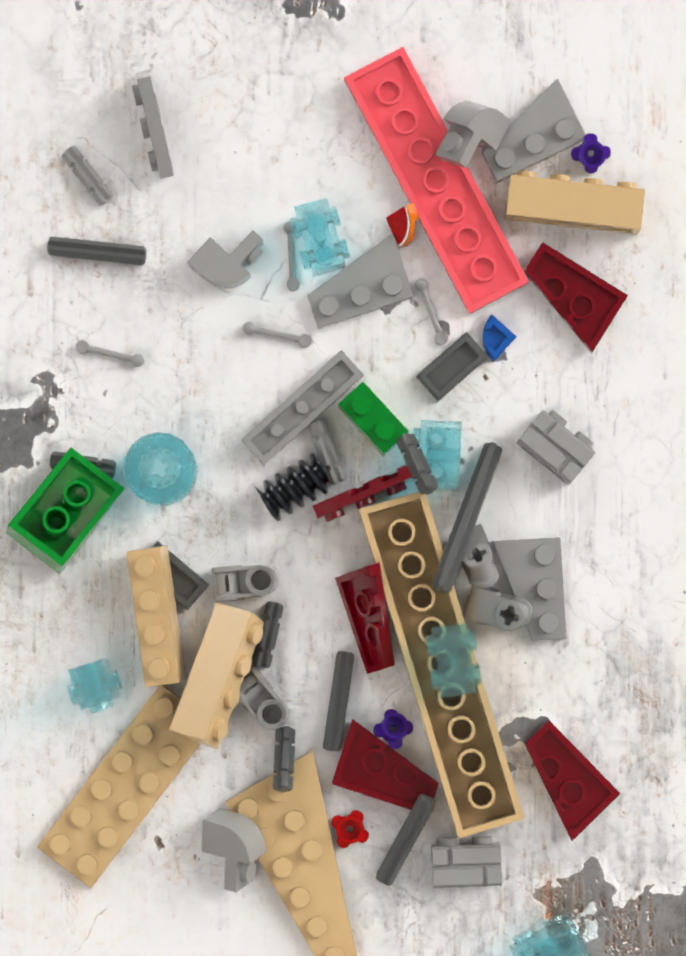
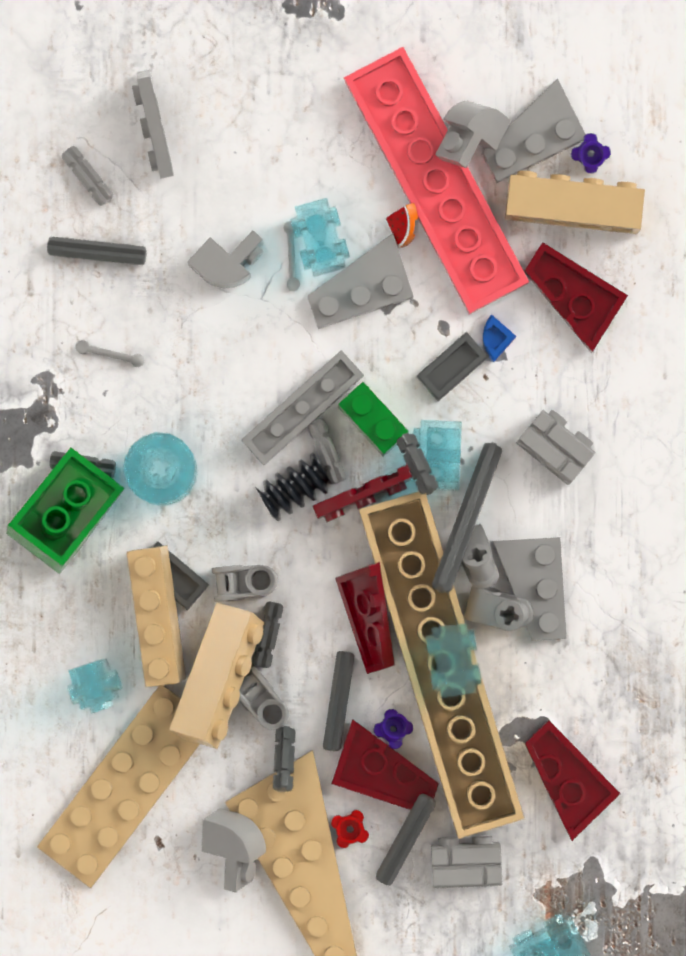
light grey hinge [243,322,312,348] -> none
light grey hinge [415,278,448,345] -> none

